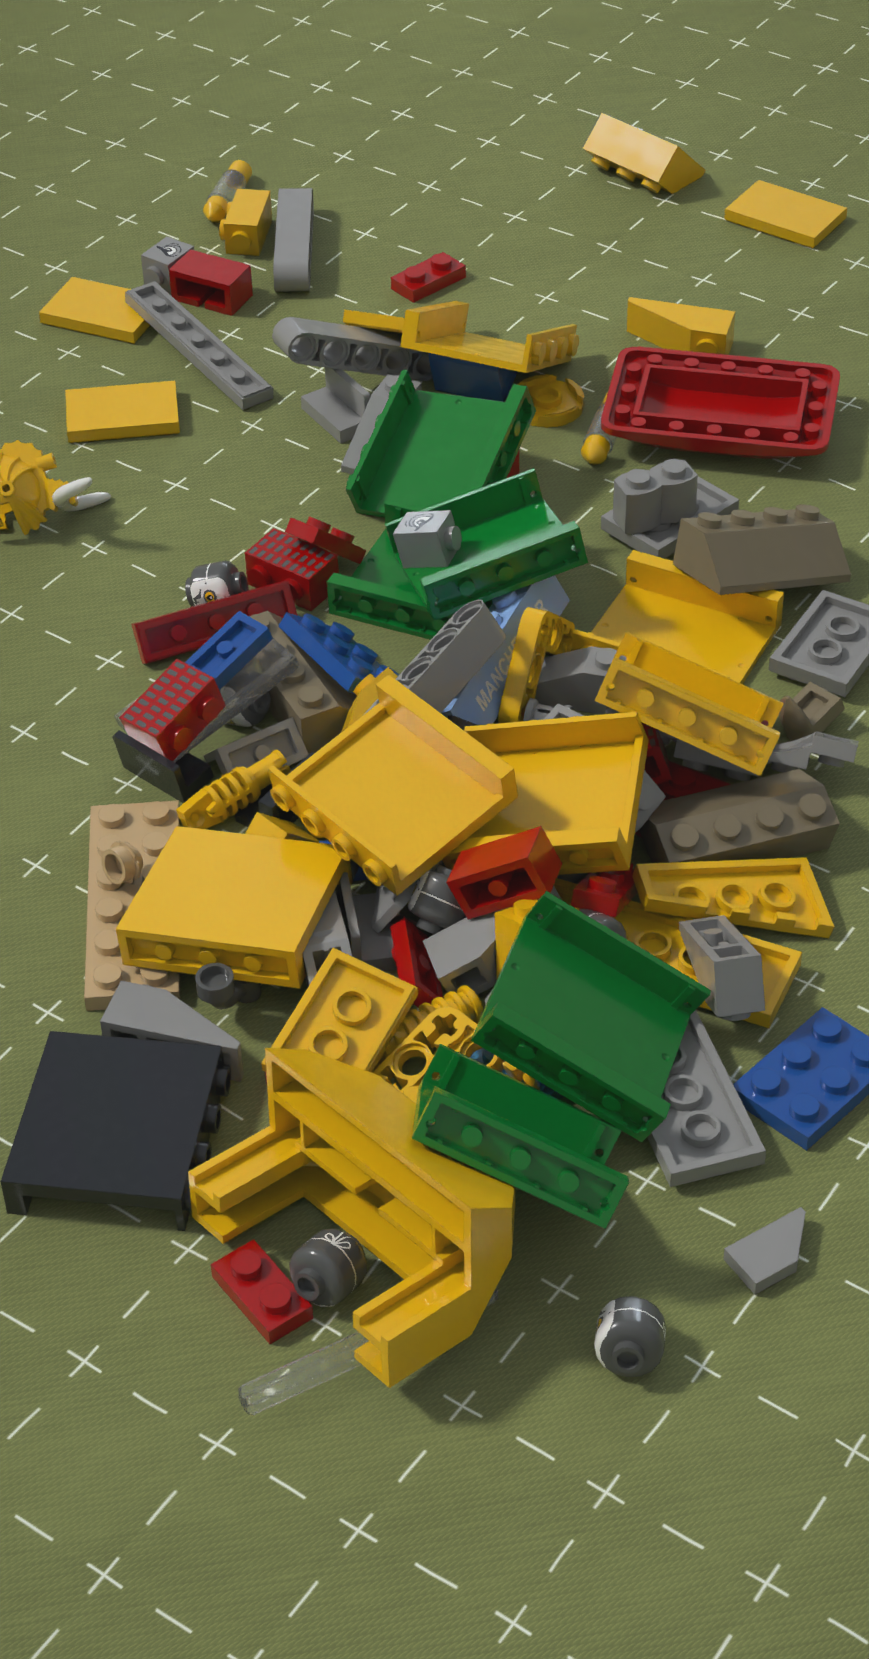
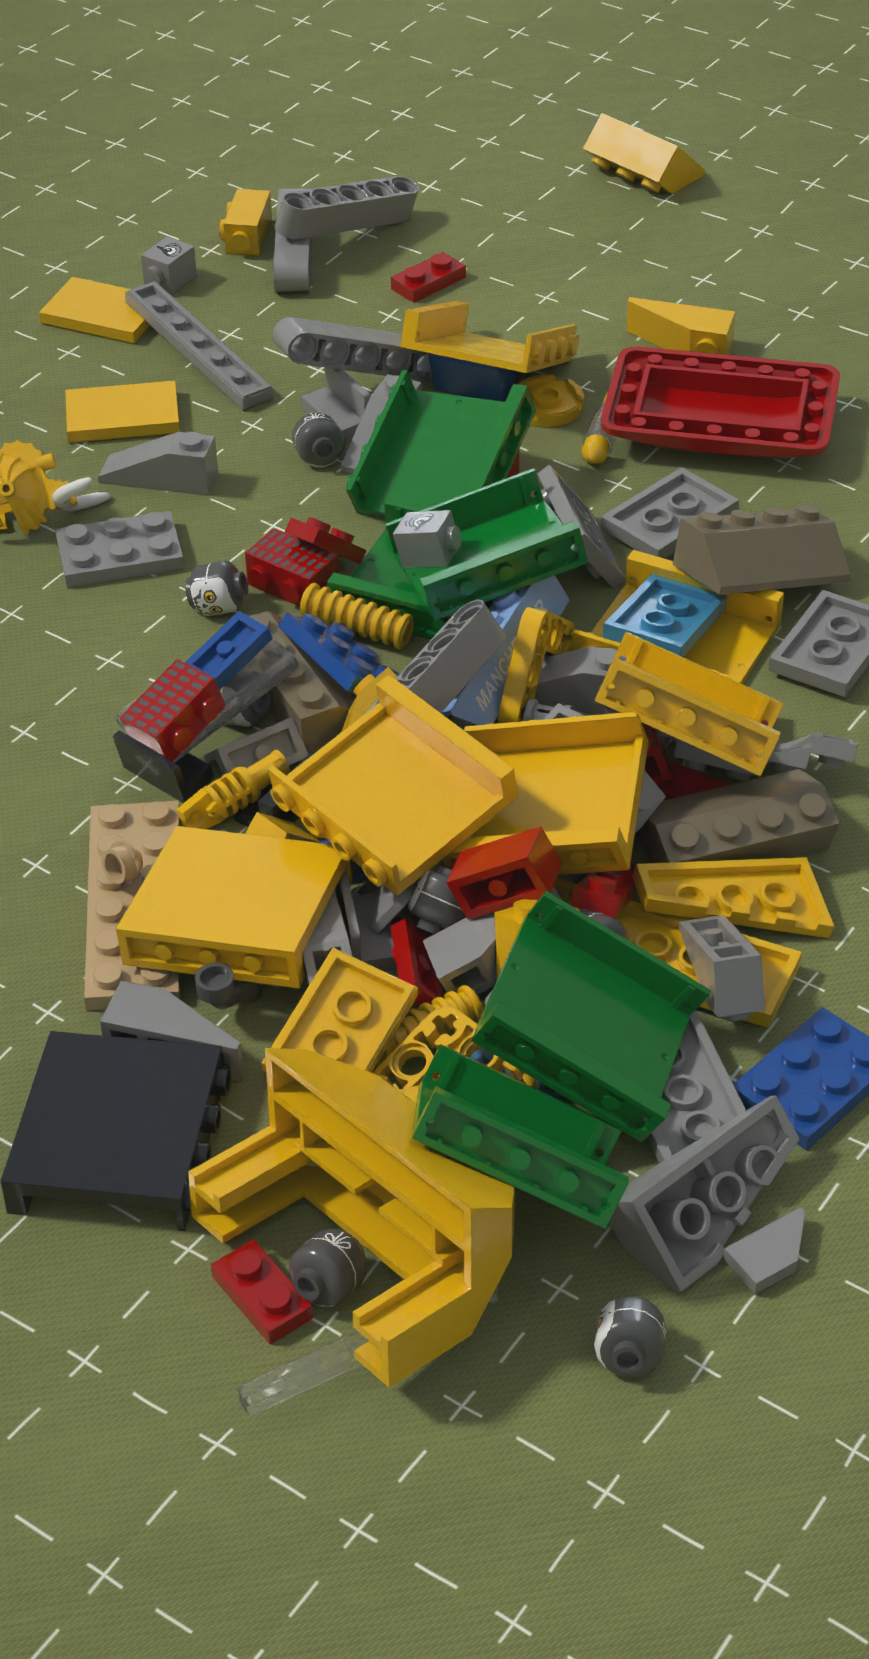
red tile [131,580,298,664] -> none
red piece [169,249,253,316] -> none
piece [203,160,252,223] -> none
yellow tile [343,309,404,333] -> none
light grey brick [613,459,698,534] -> none
yellow tile [724,180,847,249] -> none
dark tan plate [779,682,845,741] -> none
none -> light grey plate [55,511,184,588]
none -> light grey slope [98,432,218,495]
none -> light grey beam [275,176,419,239]
none -> dark grey head [292,412,345,468]
none -> yellow piece [300,583,414,650]
none -> light grey plate [537,464,626,589]
none -> dark azure plate [602,574,727,657]
none -> light grey wedge [609,1095,799,1292]

